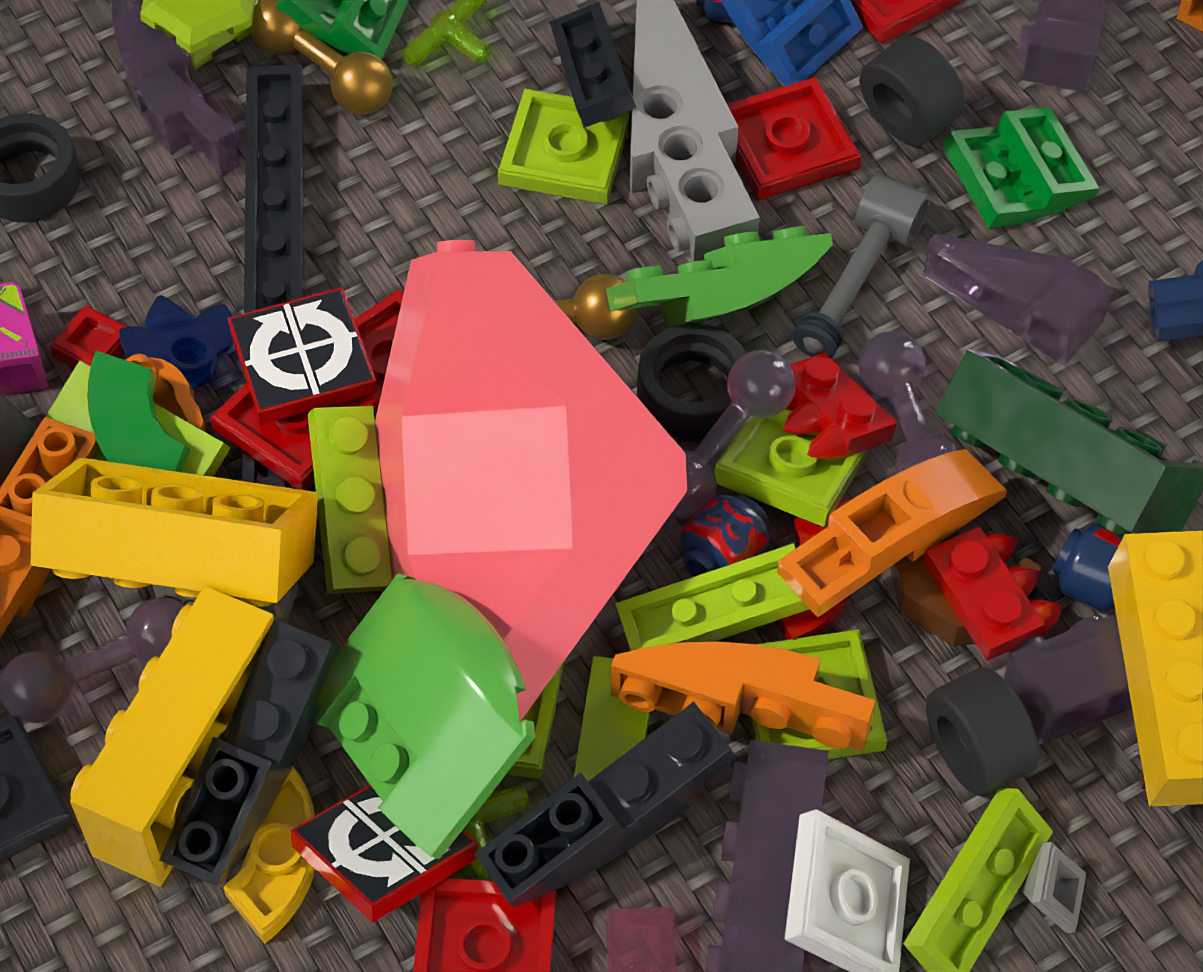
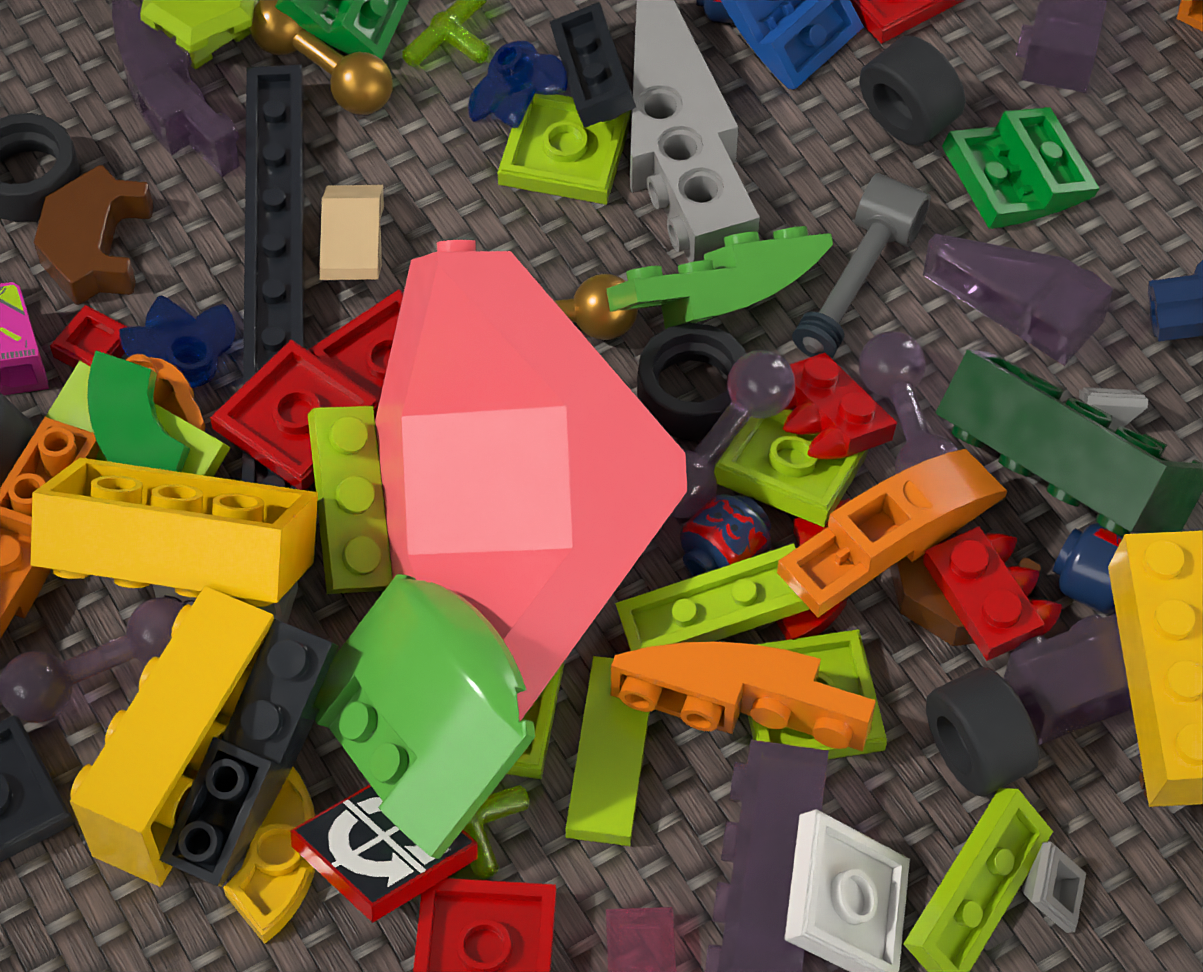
tile [227,287,378,425] -> none
black slope [474,701,737,908] -> none
red tile [727,77,862,201] -> none
none -> reddish brown piece [34,165,154,305]
none -> tan slope [320,185,384,280]
none -> clear blue plate [468,41,568,128]
none -> light grey slope [1079,387,1148,431]

